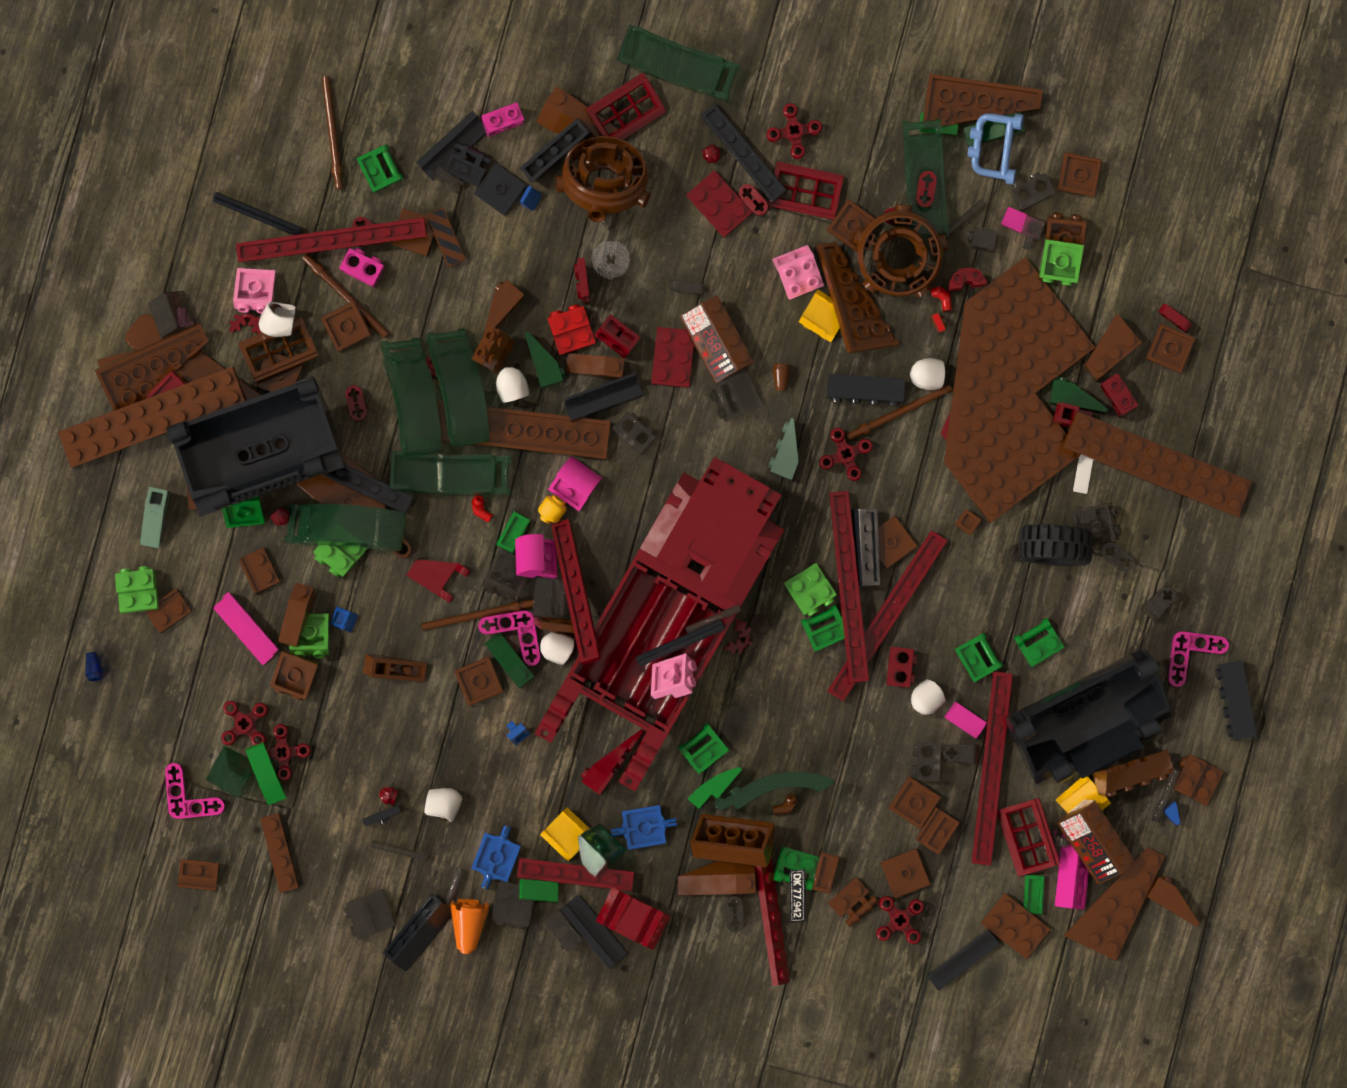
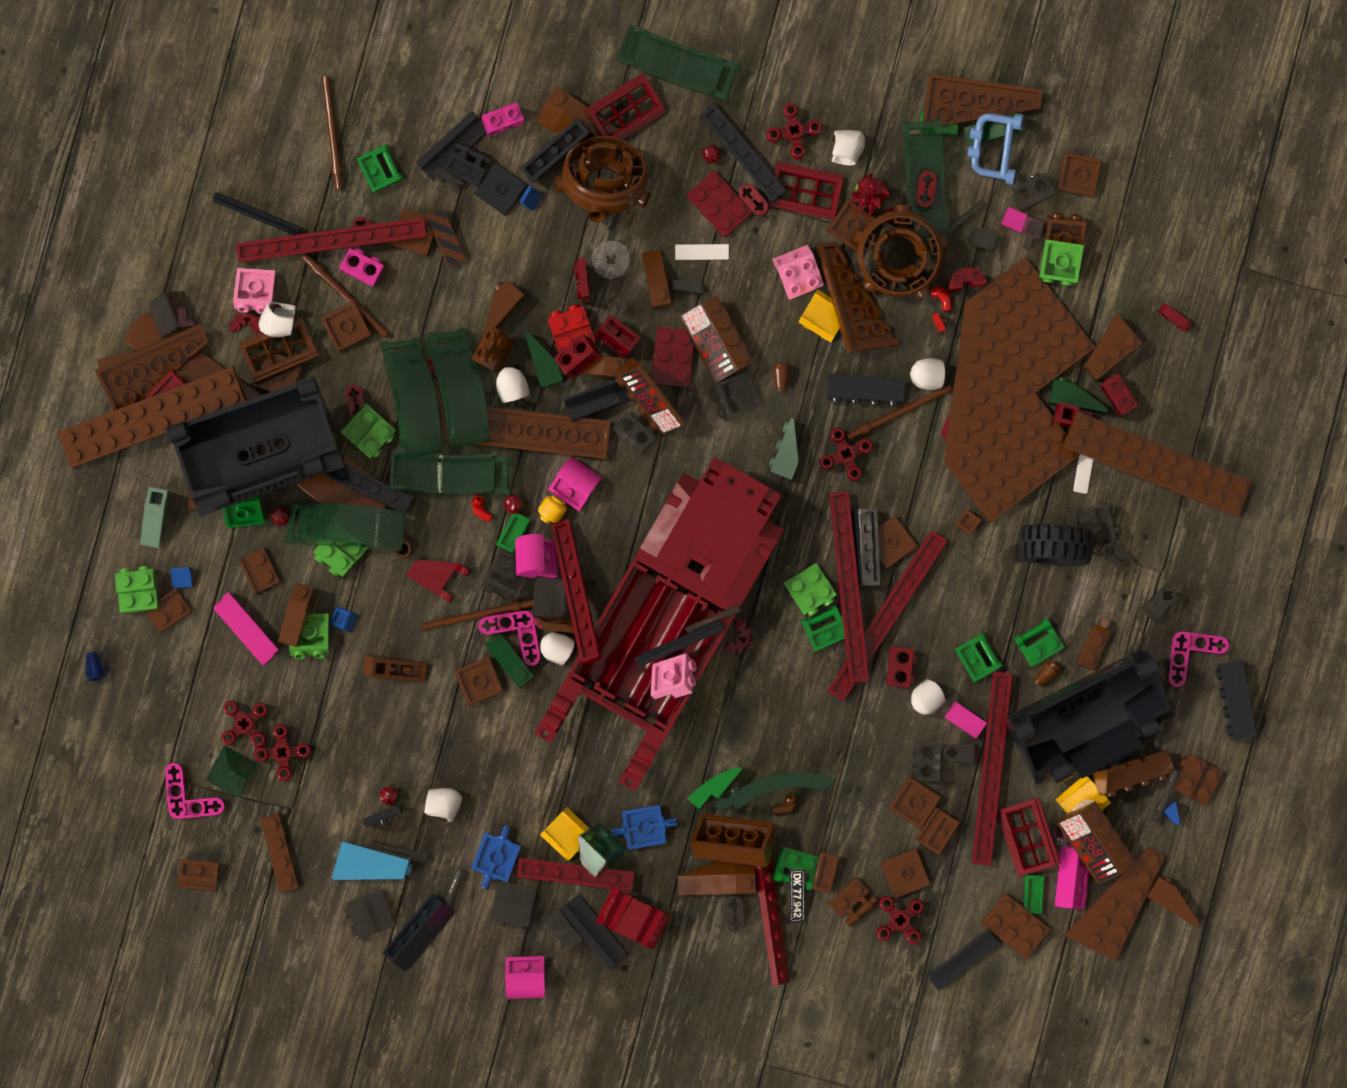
green slope [245,742,286,805] -> none
reddish brown plate [270,650,319,700] -> none
orange cone [451,899,489,954] -> none
blue tile [506,721,530,746] -> none
green tile [519,879,558,902] -> none
dark red wedge [581,729,644,795] -> none
green plate [677,723,729,774] -> none
reddish brown plate [1146,324,1196,374] -> none
none -> blue slope [171,567,193,589]
none -> dark azure slope [332,841,412,880]
none -> bright green plate [340,403,396,458]
none -> dark red plate [504,494,523,514]
none -> dark pink brick [505,956,545,999]
none -> dark red brick [554,334,602,379]
none -> slope [614,358,685,434]
none -> reddish brown slope [642,250,671,309]
none -> white sticker [675,244,729,260]
none -> white piece [832,130,865,165]
none -> dark red hair [849,173,890,218]
none -> reddish brown cone [1033,659,1062,688]
none -> reddish brown hinge [1076,617,1110,671]

